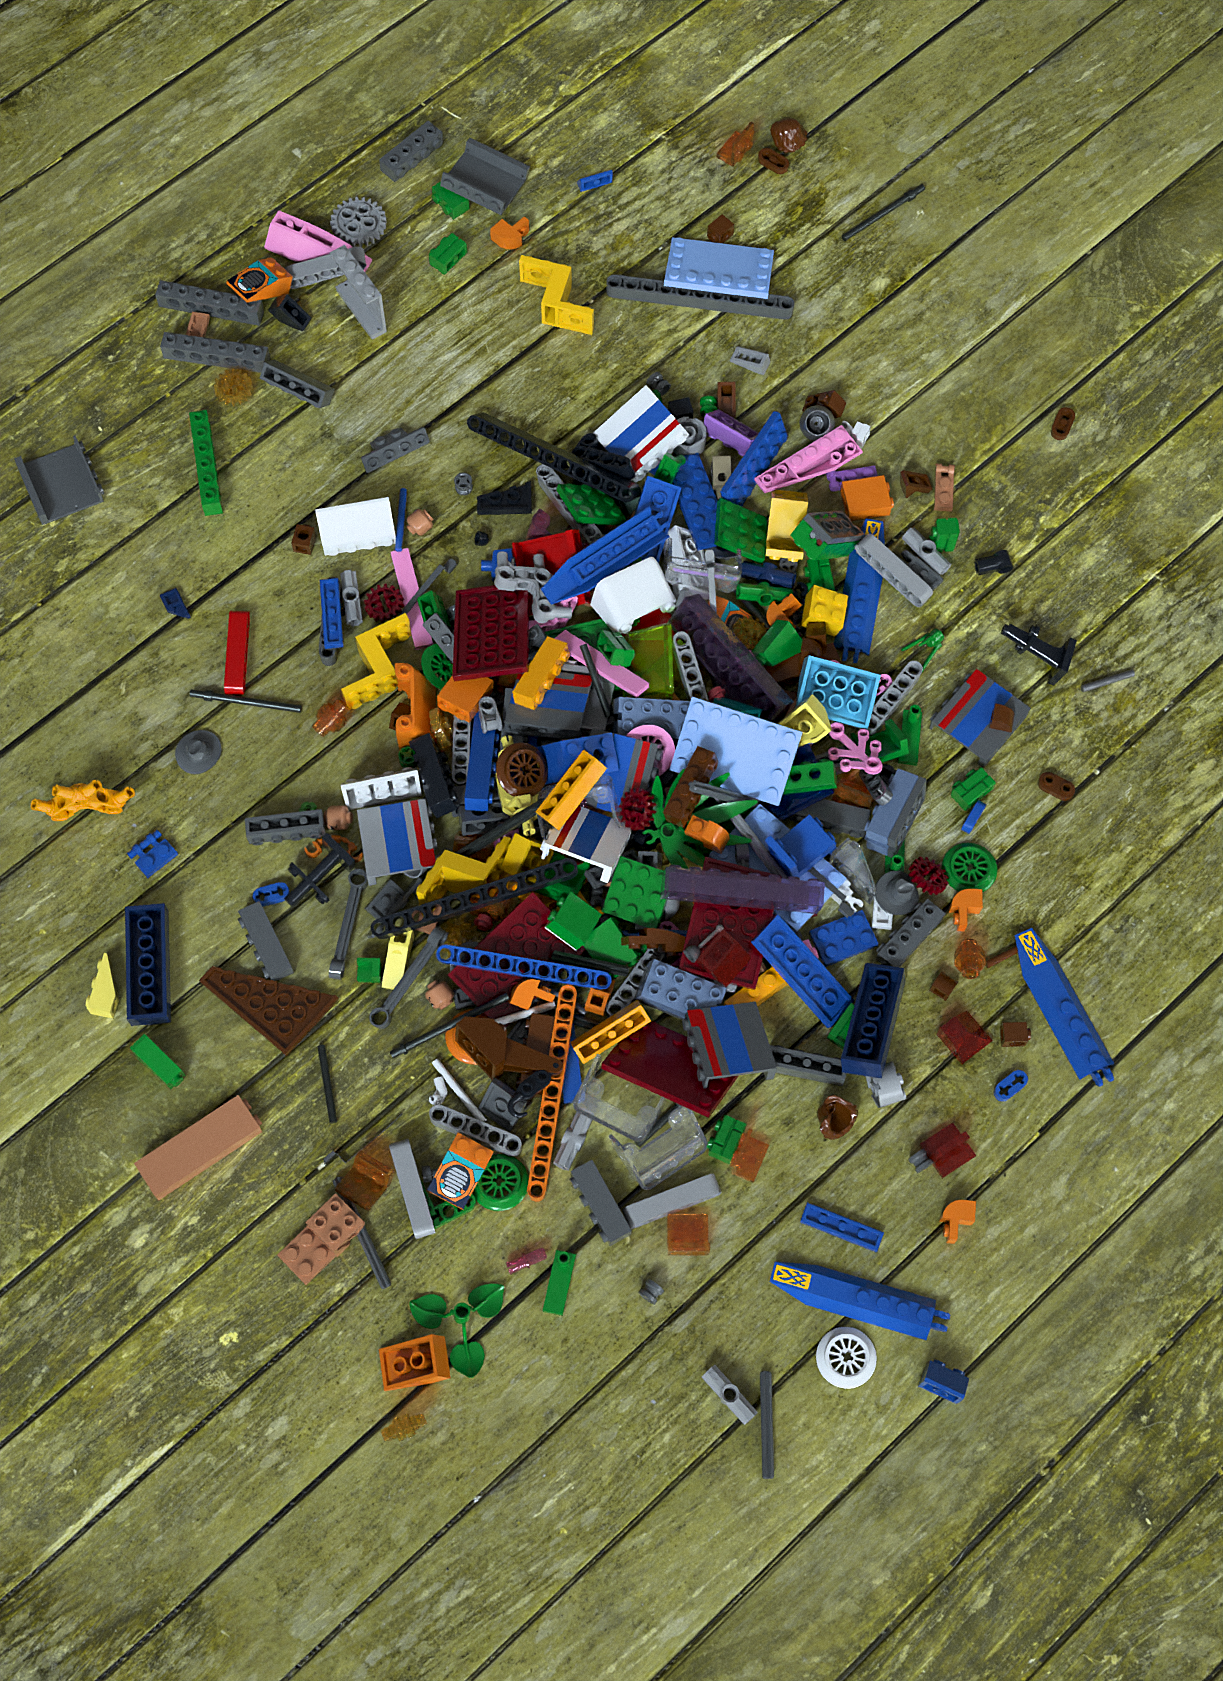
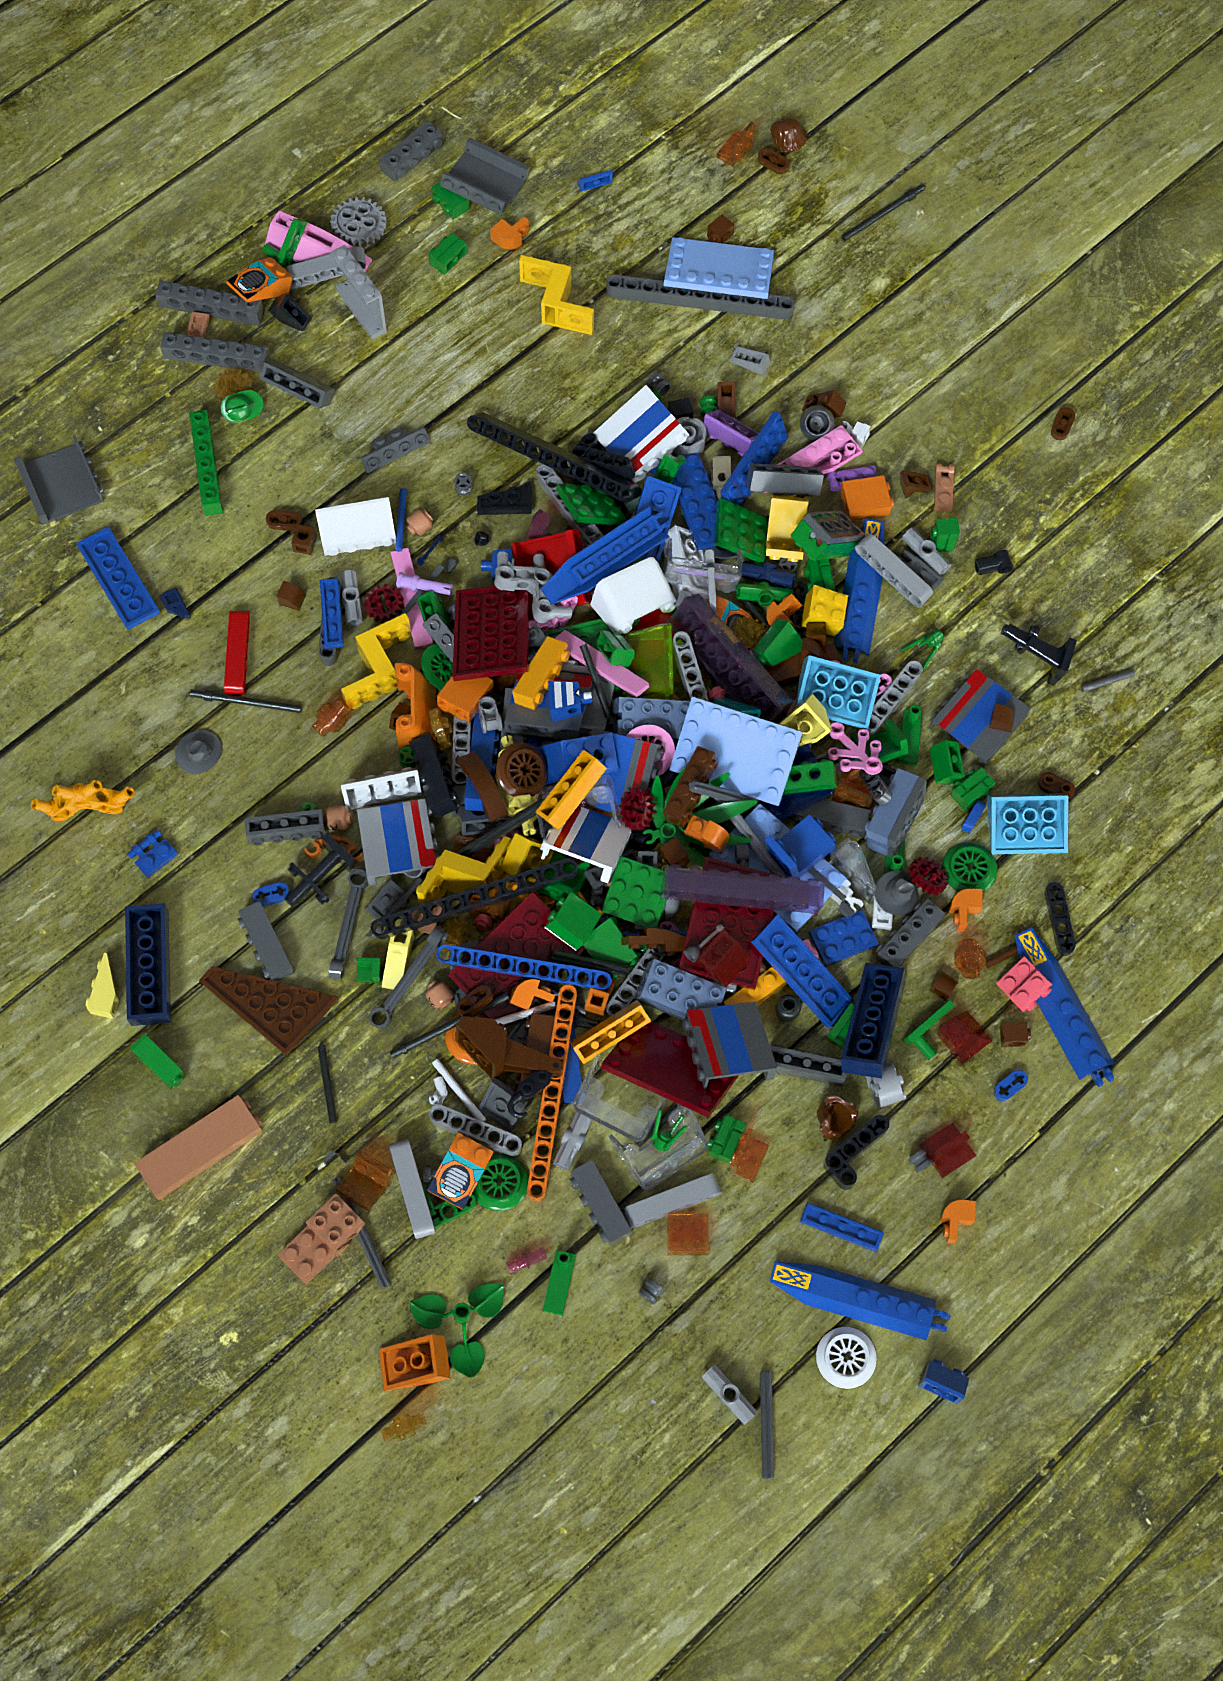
none -> blue plate [76,526,160,631]
none -> green piece [221,390,263,423]
none -> green piece [262,218,308,268]
none -> reddish brown plate [266,510,303,531]
none -> reddish brown brick [277,581,306,611]
none -> lavender pin [396,572,454,596]
none -> clear blue hinge [417,535,443,566]
none -> reddish brown plate [456,985,493,1018]
none -> reddish brown slope [457,752,508,823]
none -> blue torso [548,681,592,721]
none -> green plant [651,1109,687,1151]
none -> reddish brown brick [659,838,690,873]
none -> dark grey brick [746,463,824,497]
none -> pearl dark grey head [775,994,801,1022]
none -> black beam [824,1115,890,1190]
none -> green piece [903,1000,955,1060]
none -> green brick [929,740,965,785]
none -> medium azure slope [987,793,1068,854]
none -> coral plate [996,956,1053,1012]
none -> black beam [1045,882,1076,956]

